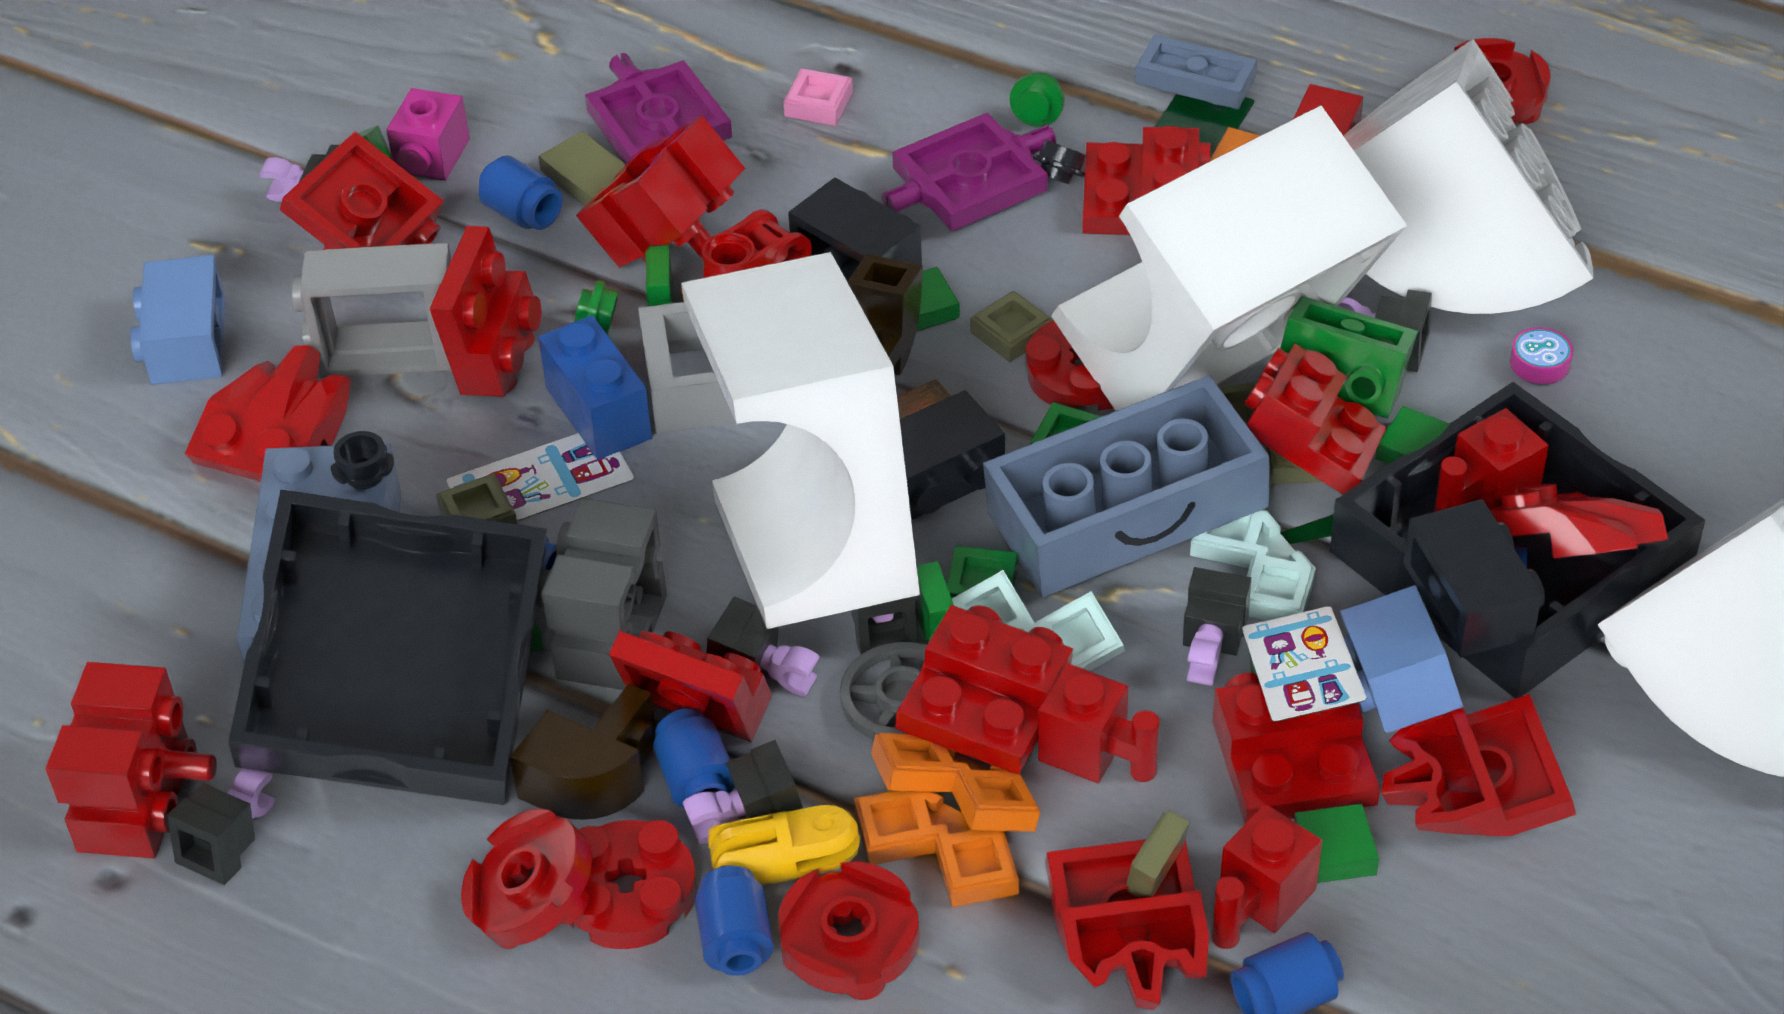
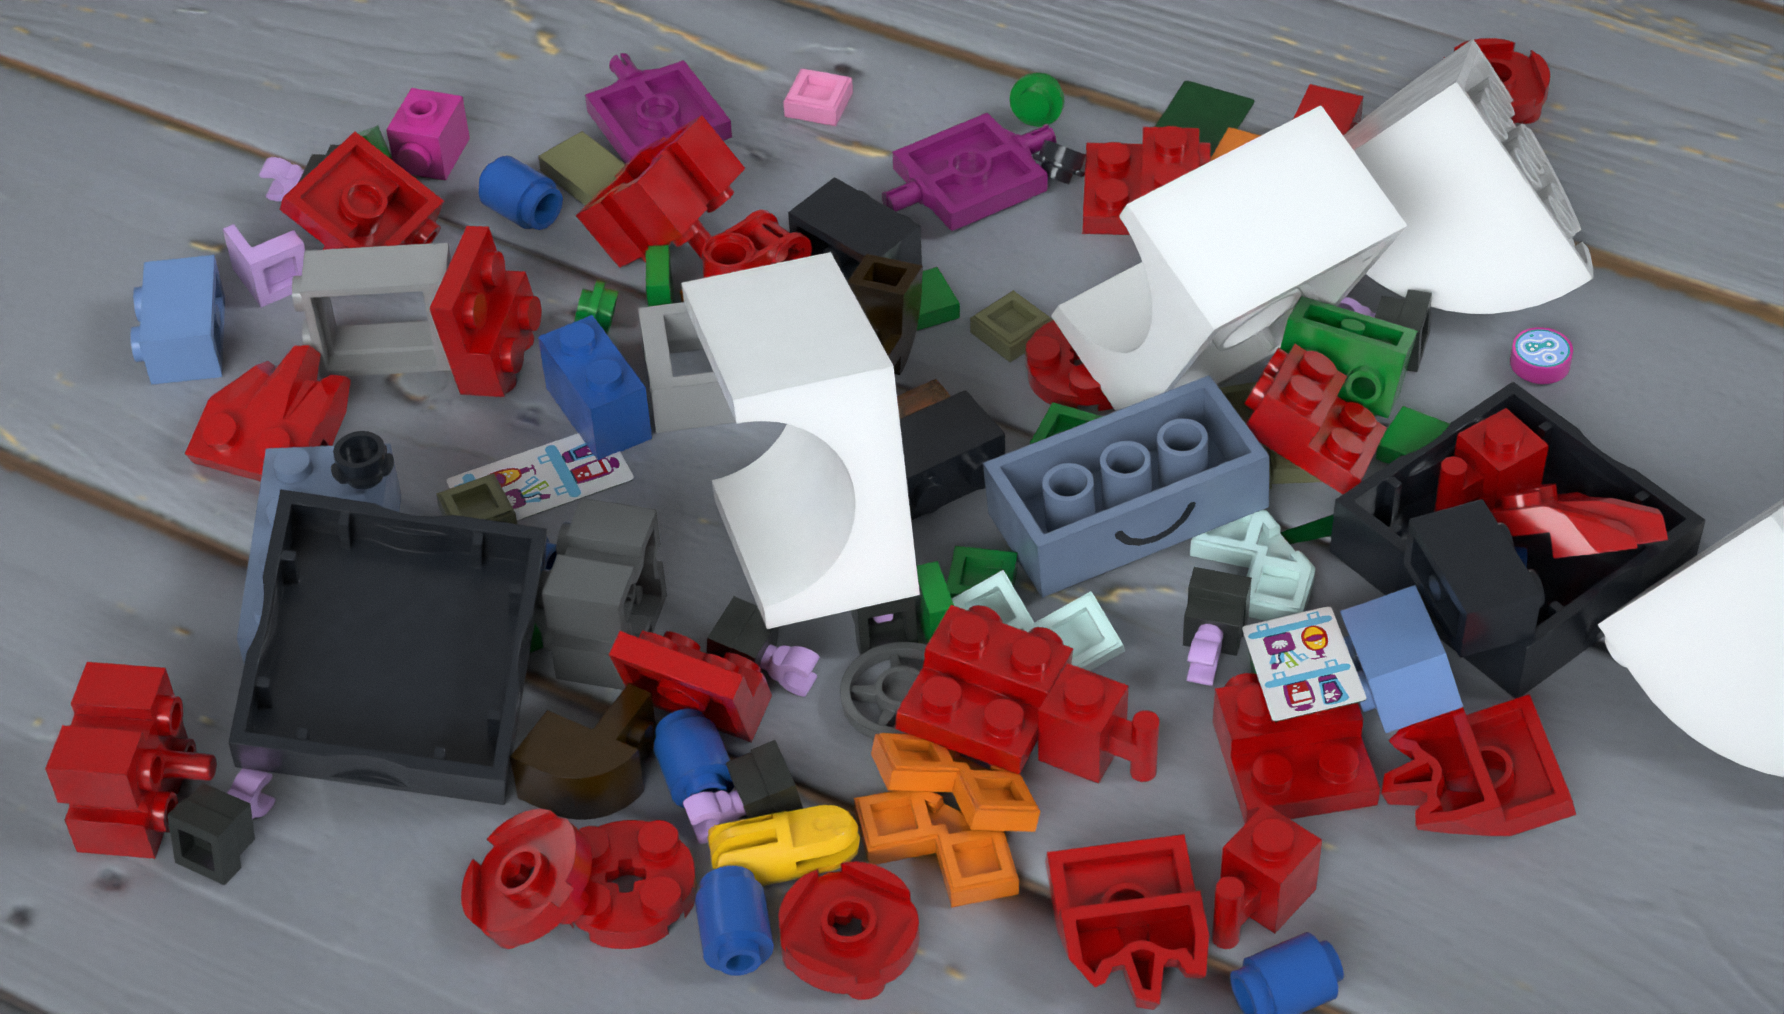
olive tile [1126,810,1190,898] -> none
sand blue plate [1135,34,1257,109] -> none
green tile [1294,804,1379,883] -> none
none -> lavender panel [223,224,305,307]

